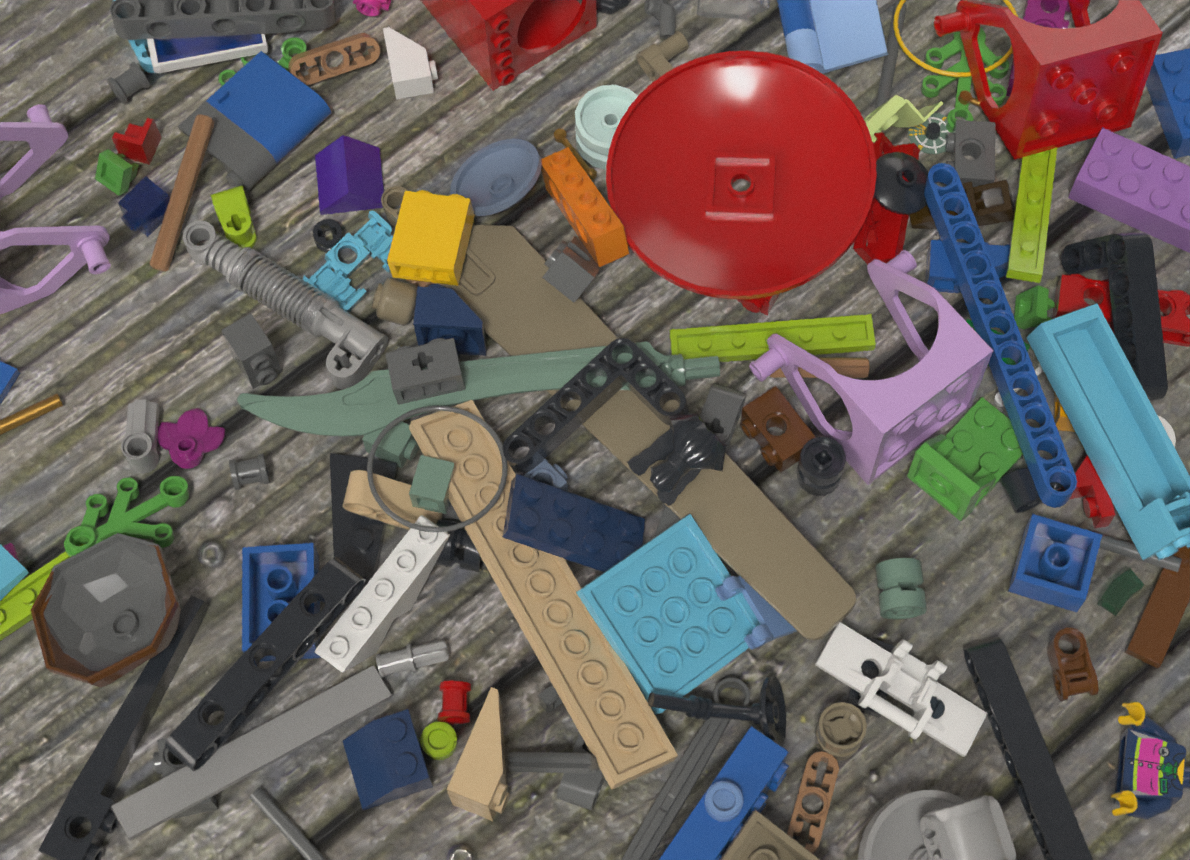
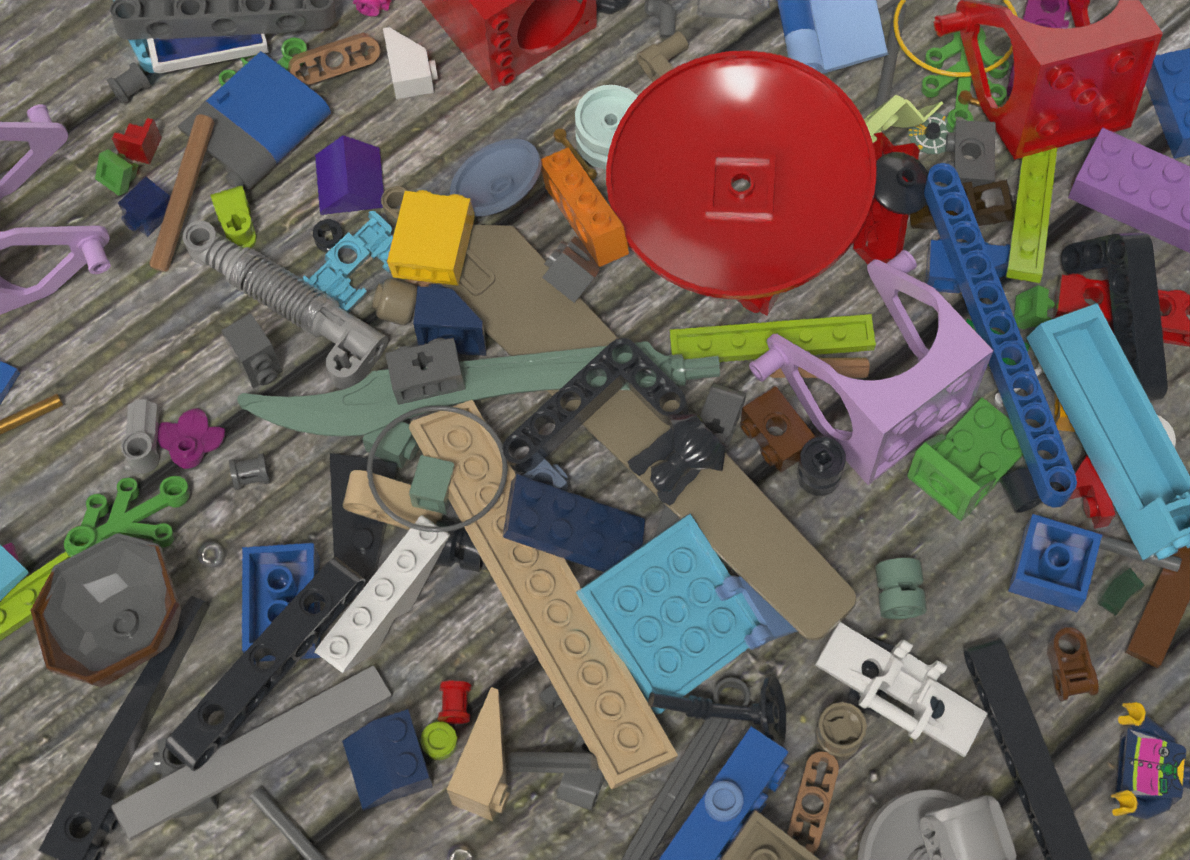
light grey axle [376,640,449,677] -> none

